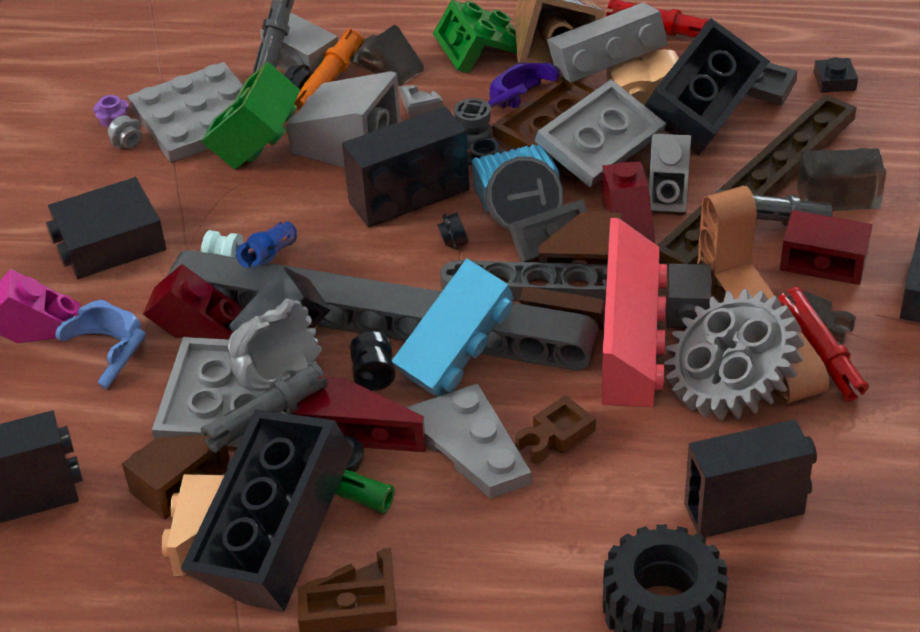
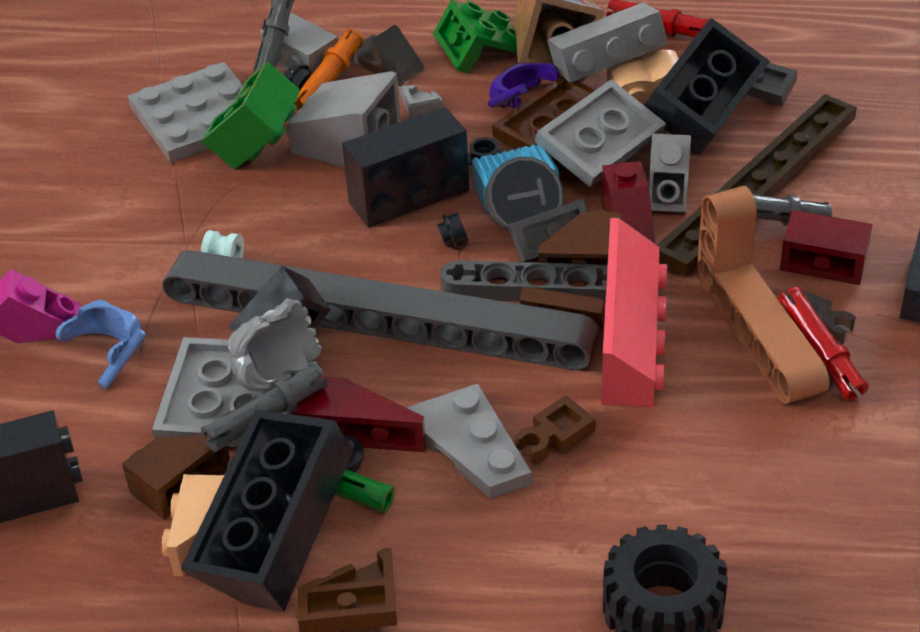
black brick [45,177,167,280] -> none
medium lavender plate [93,95,129,127] -> none
light grey plate [107,115,142,149] -> none
dark red slope [143,264,243,340] -> none
blue pin [236,221,298,268] -> none
black wheel [350,331,395,391] -> none
medium azure brick [391,258,514,397] -> none
dark grey wheel [454,98,492,149] -> none
light grey gear [664,289,804,420] -> none
dark grey brick [667,264,711,328] -> none
black brick [684,419,817,537] -> none
clear smoke brick [797,148,887,211] -> none
black plate [814,57,858,93] -> none

